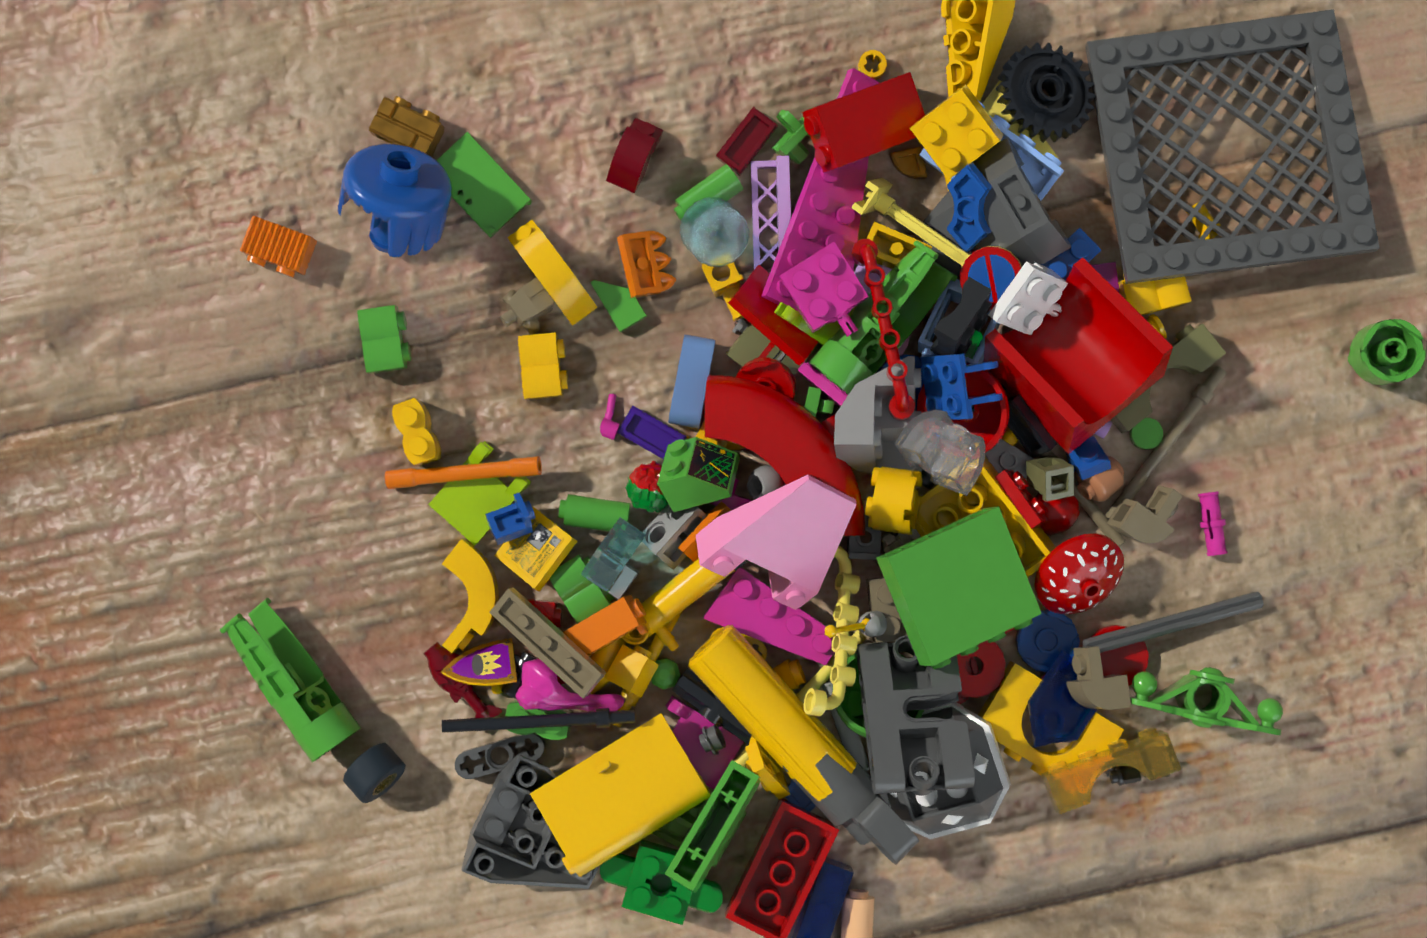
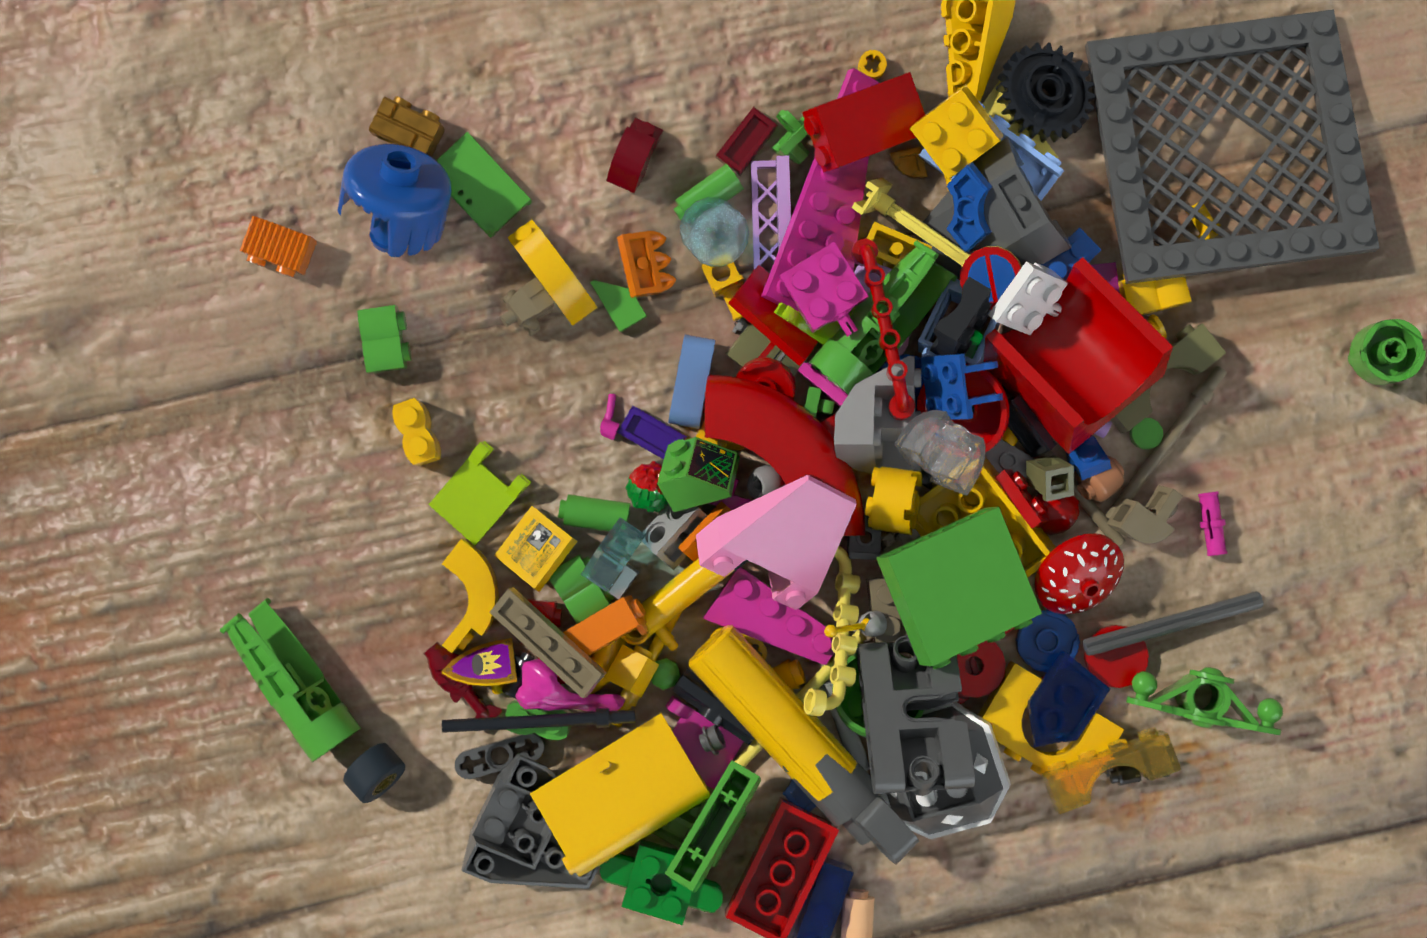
orange piece [385,456,542,489] -> none
blue bracket [485,492,535,545] -> none
yellow brick [518,332,568,400] -> none
yellow plate [745,736,790,800] -> none
dark tan brick [1066,646,1131,710] -> none

